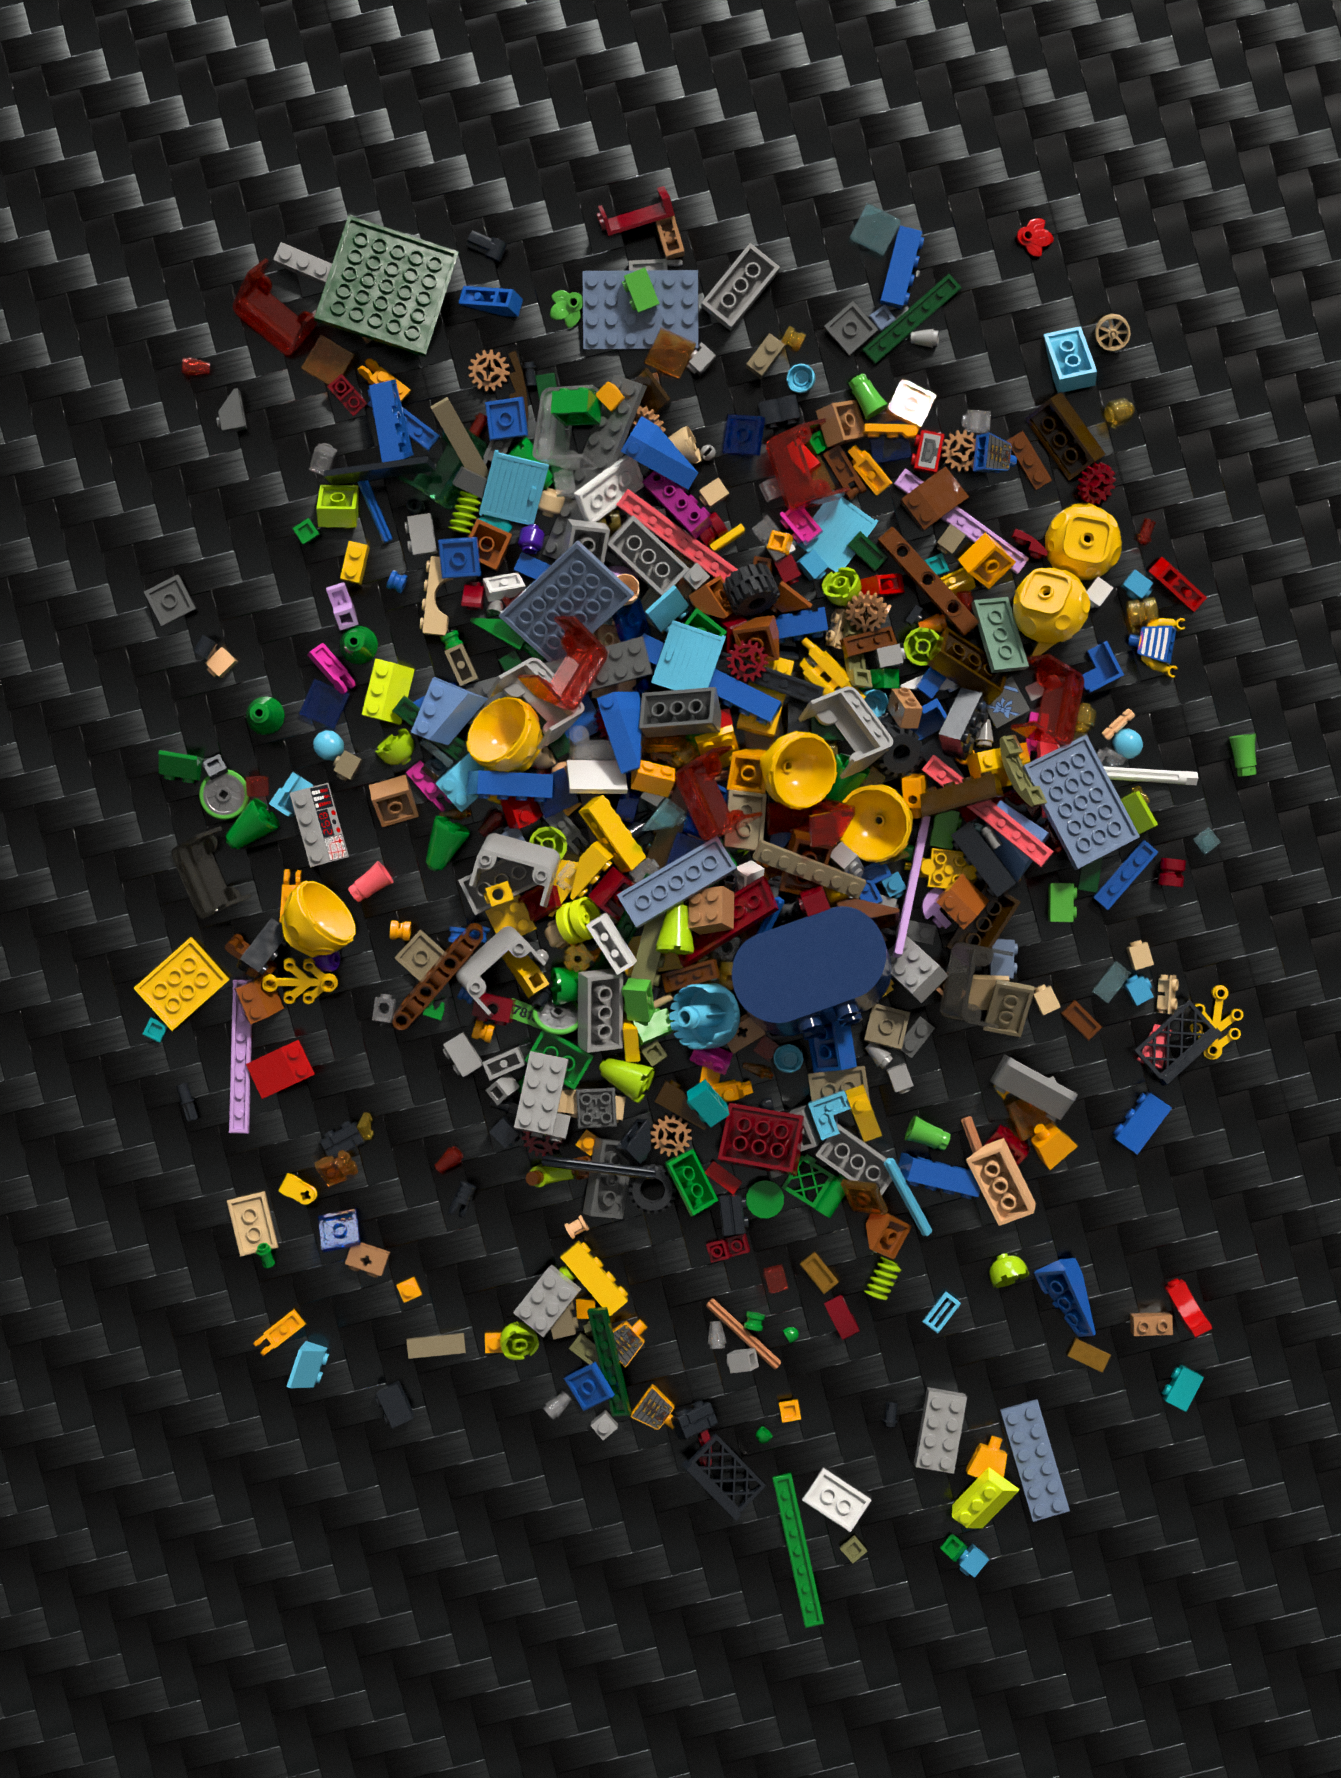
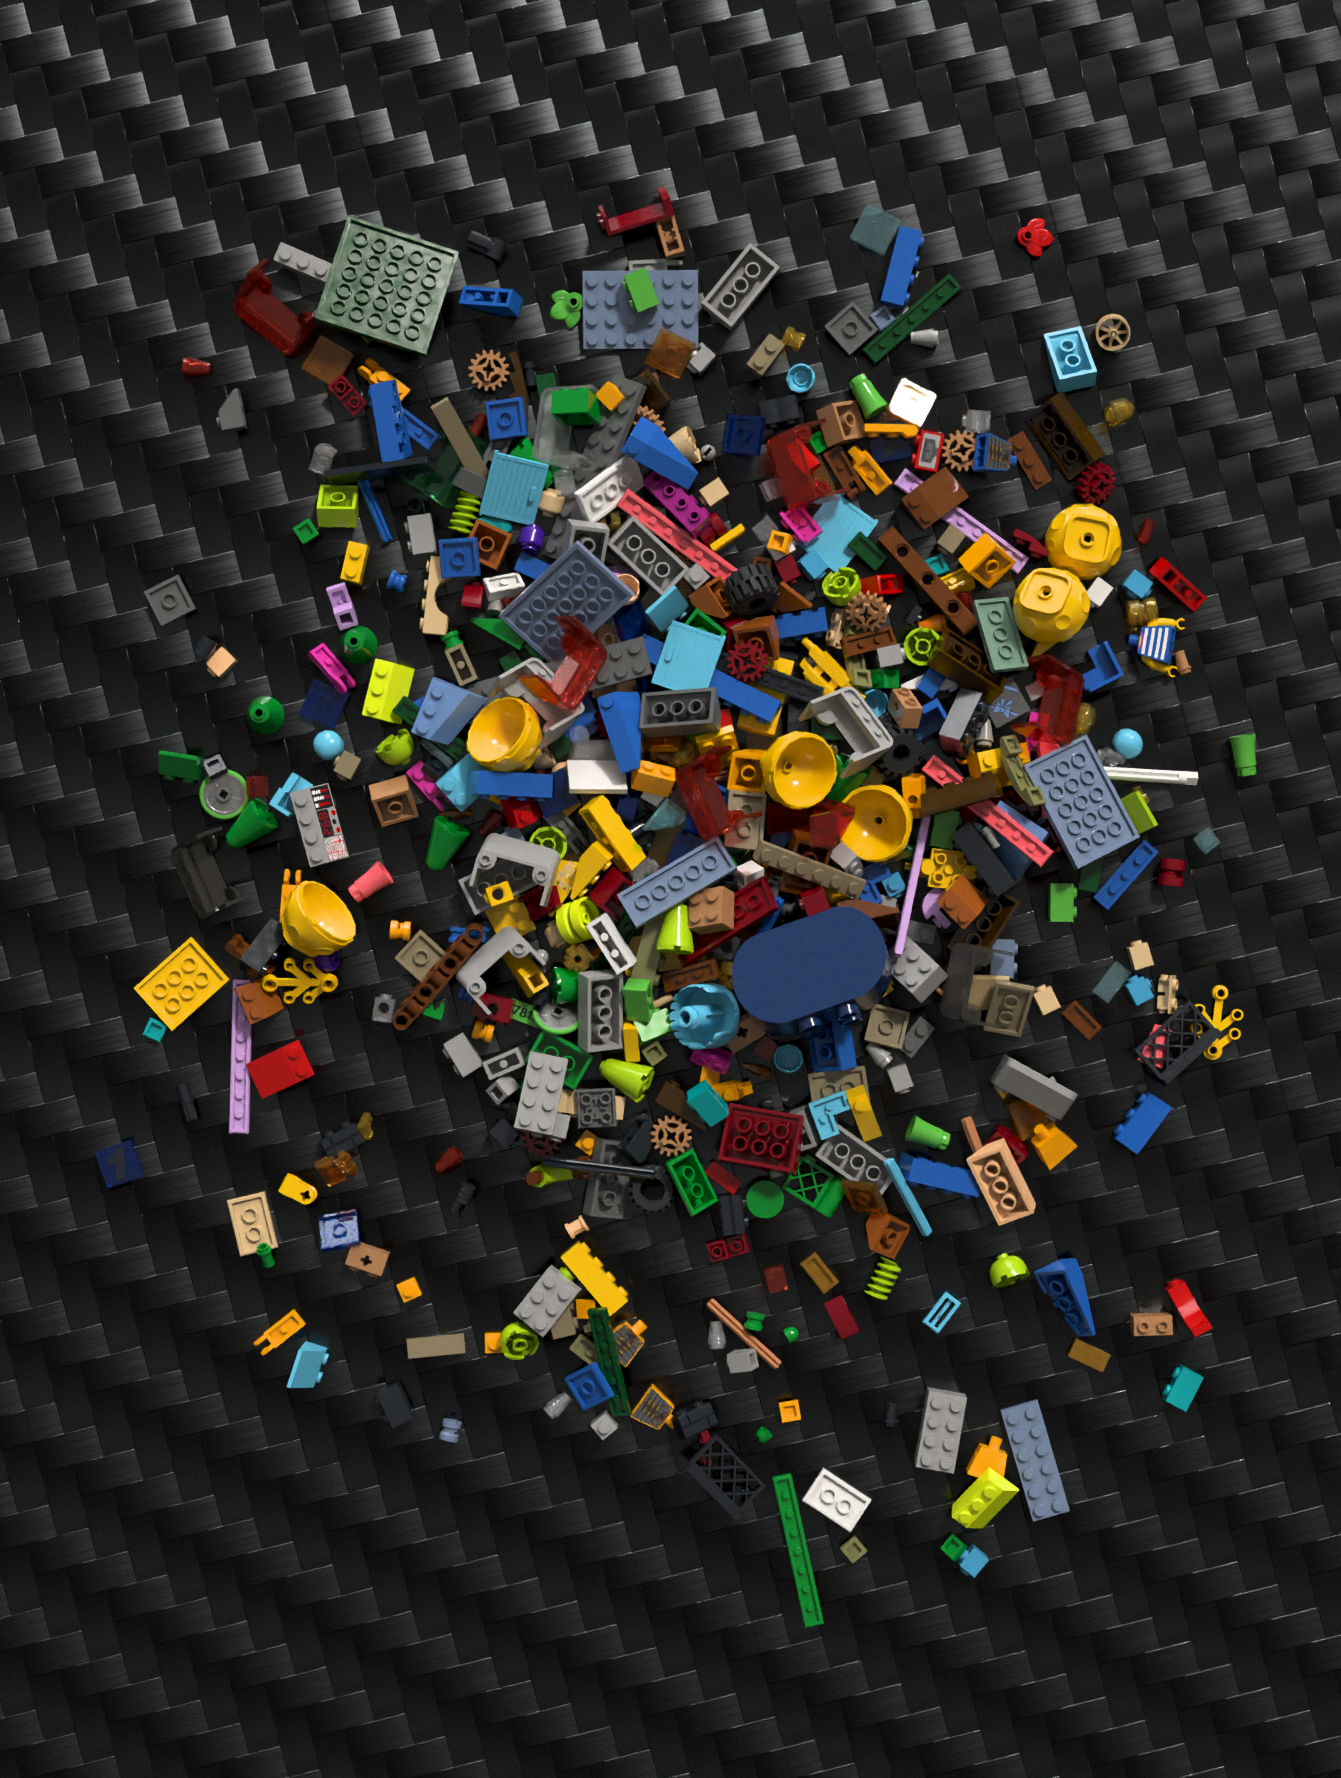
light nougat axle [1102,709,1135,740] -> none
none -> clear blue tile [95,1139,145,1189]
none -> sand blue wheel [439,1418,462,1442]
none -> medium nougat pin [1173,650,1192,676]

